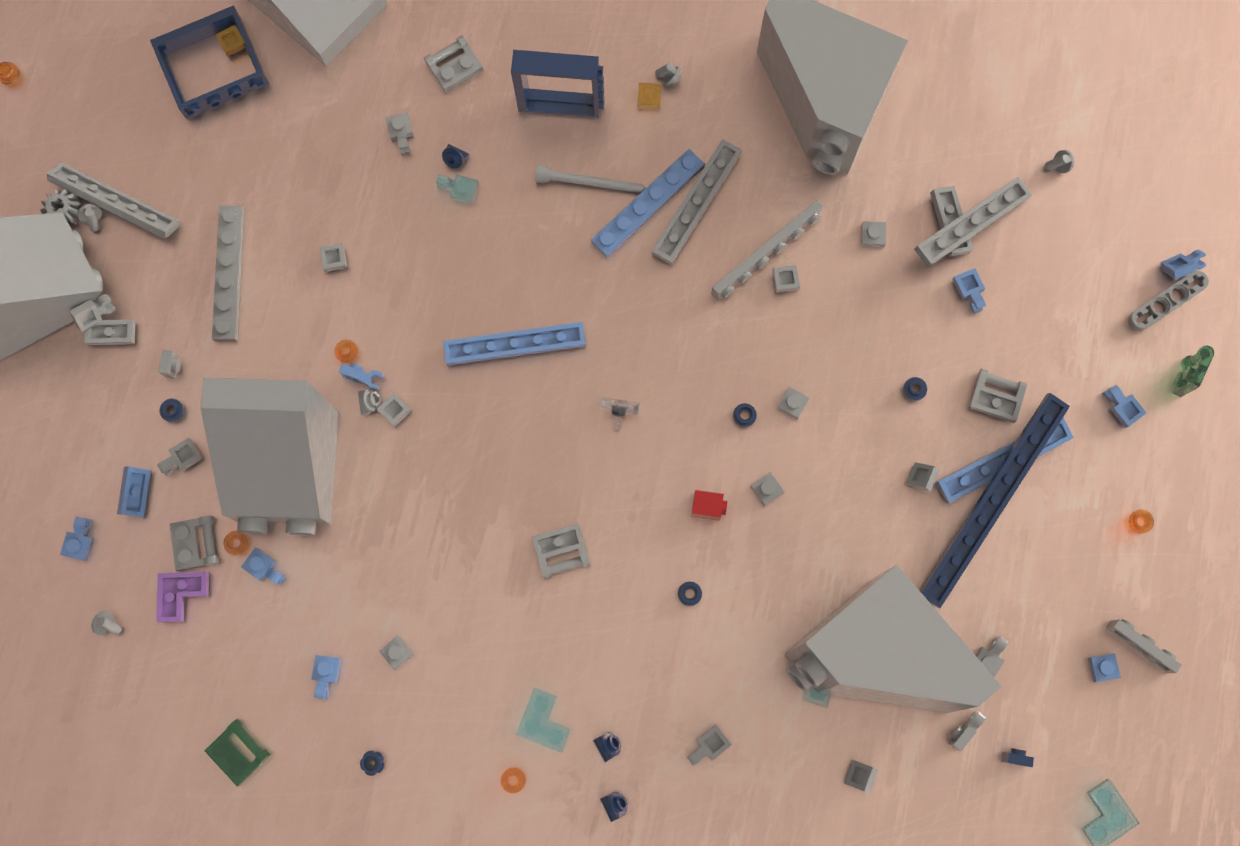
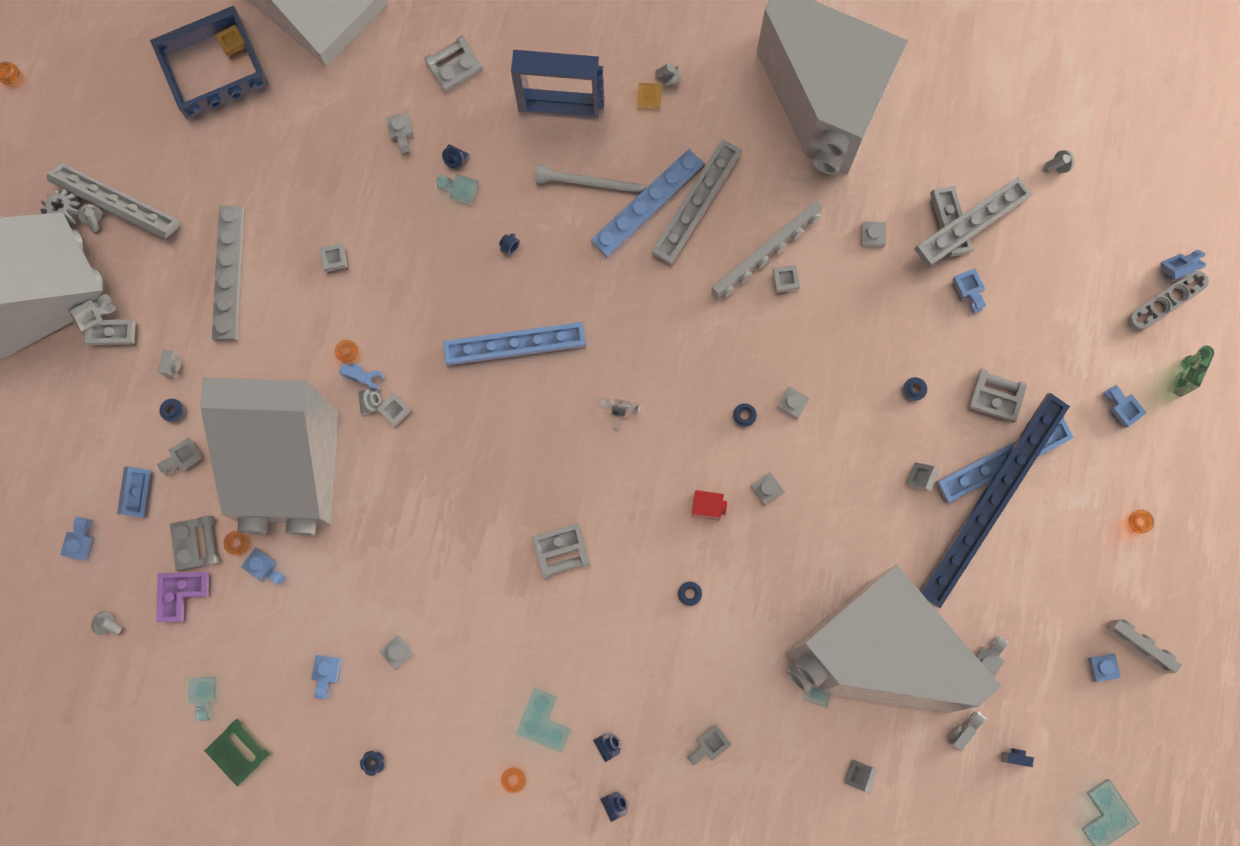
none -> clear light blue plate [188,676,216,721]
none -> dark blue plate [499,233,520,255]

